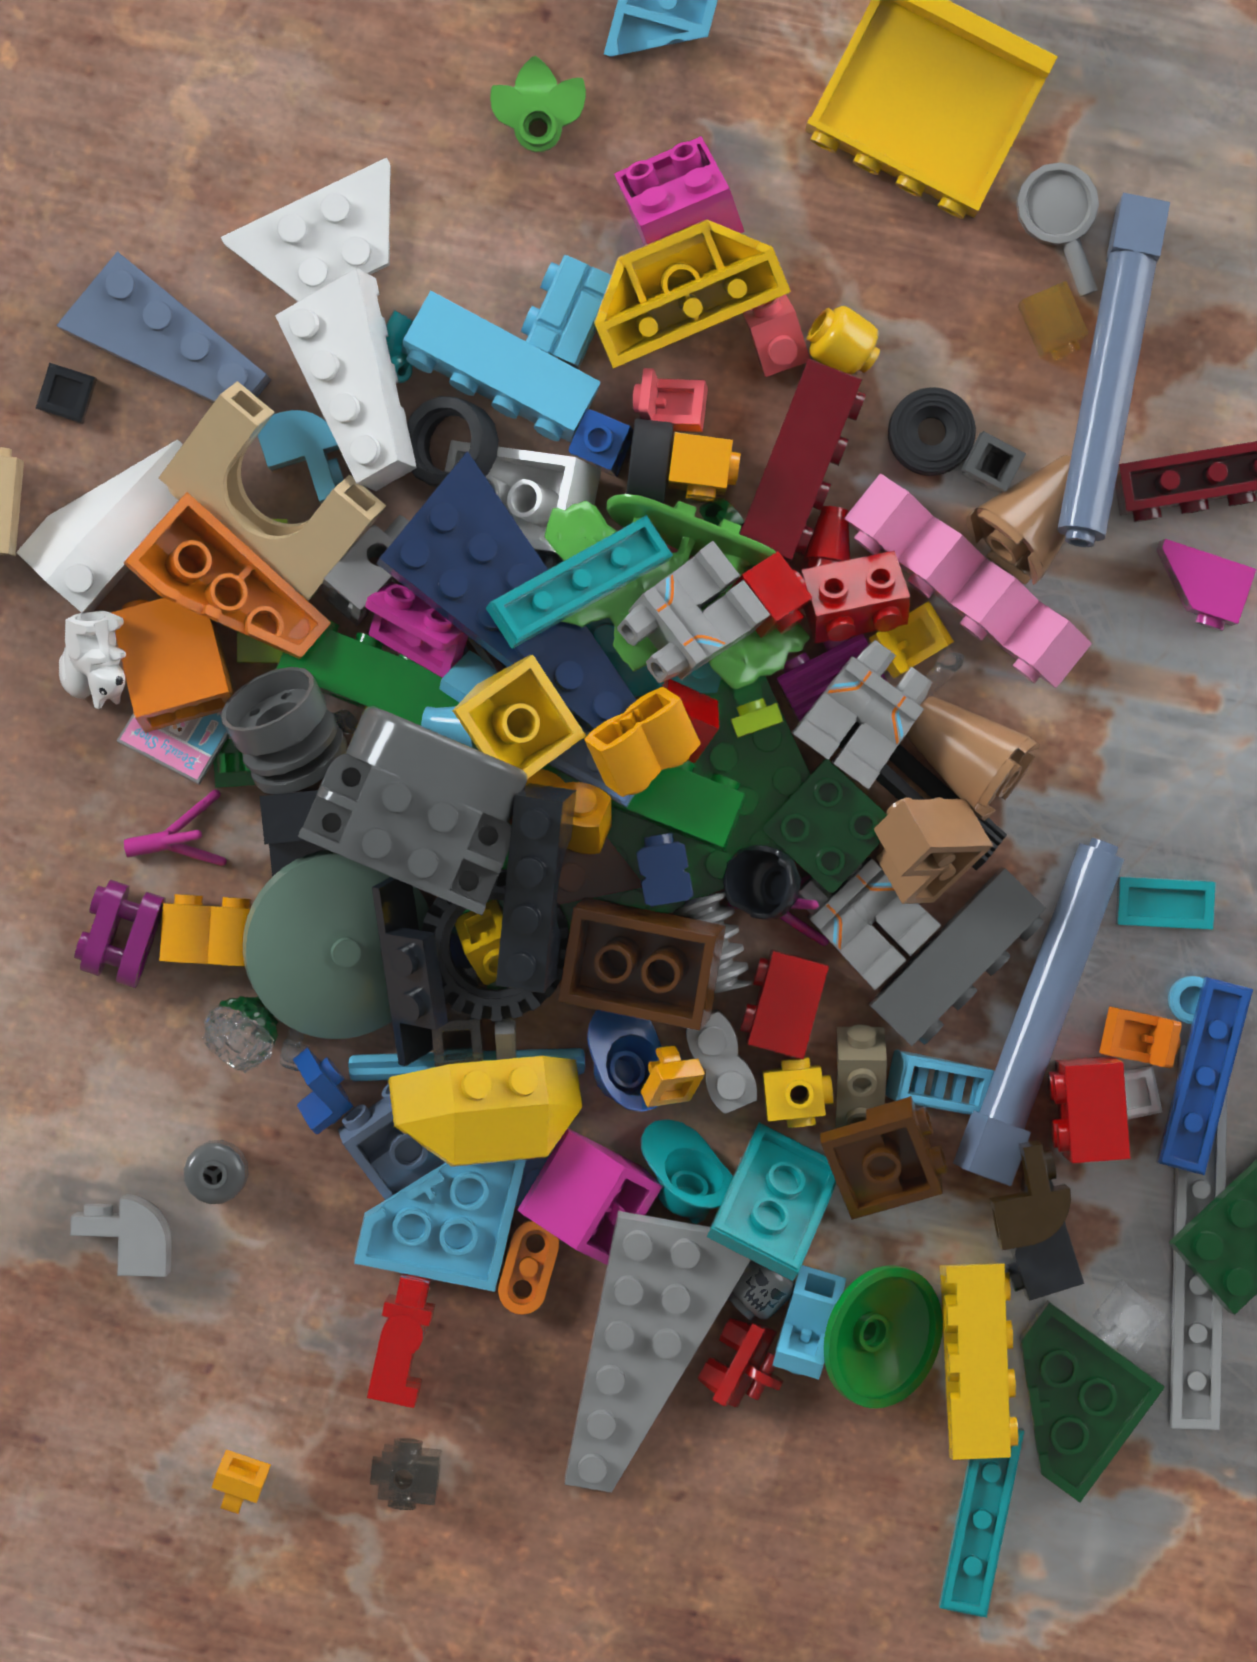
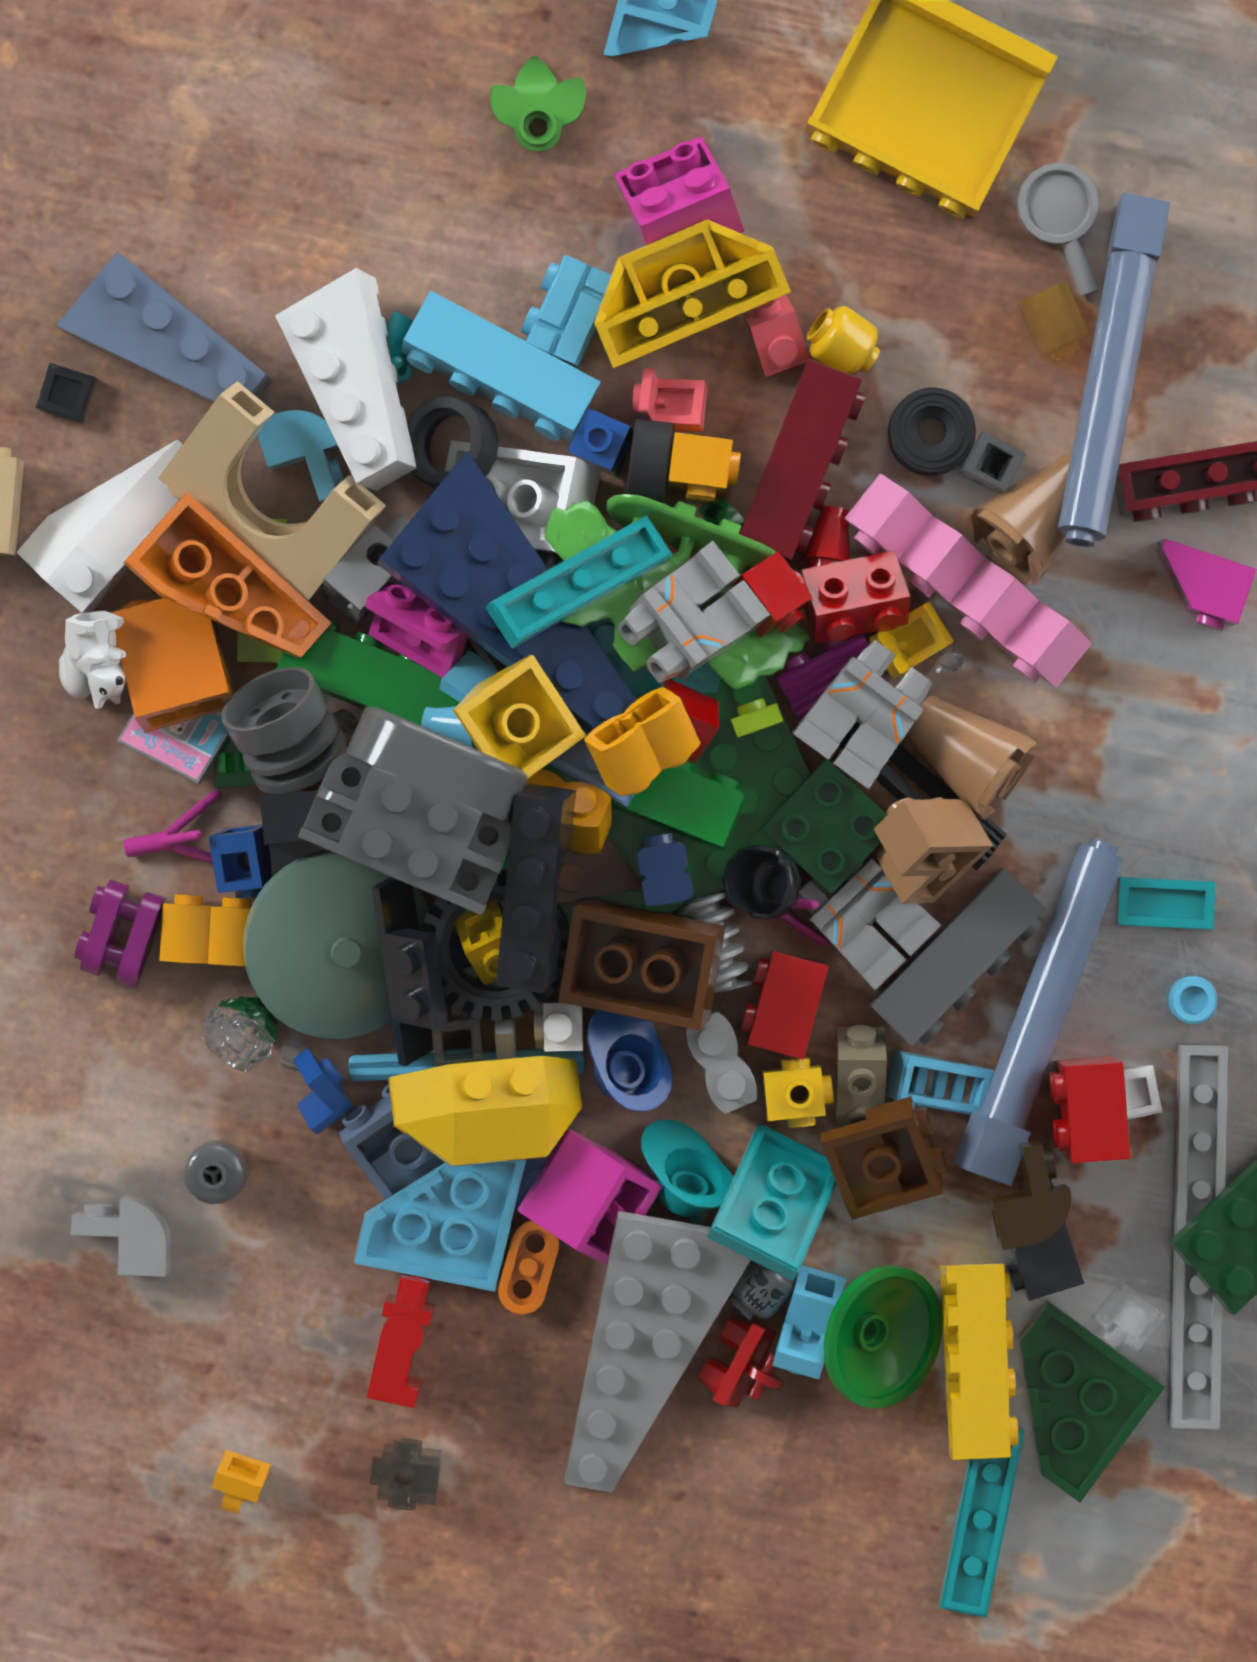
white wing [221,158,391,302] -> none
light orange tile [641,1046,705,1107] -> none
orange bracket [1099,1006,1182,1069] -> none
blue tile [1156,976,1253,1175] -> none
none -> blue brick [208,824,272,898]
none -> white brick [534,1000,584,1052]

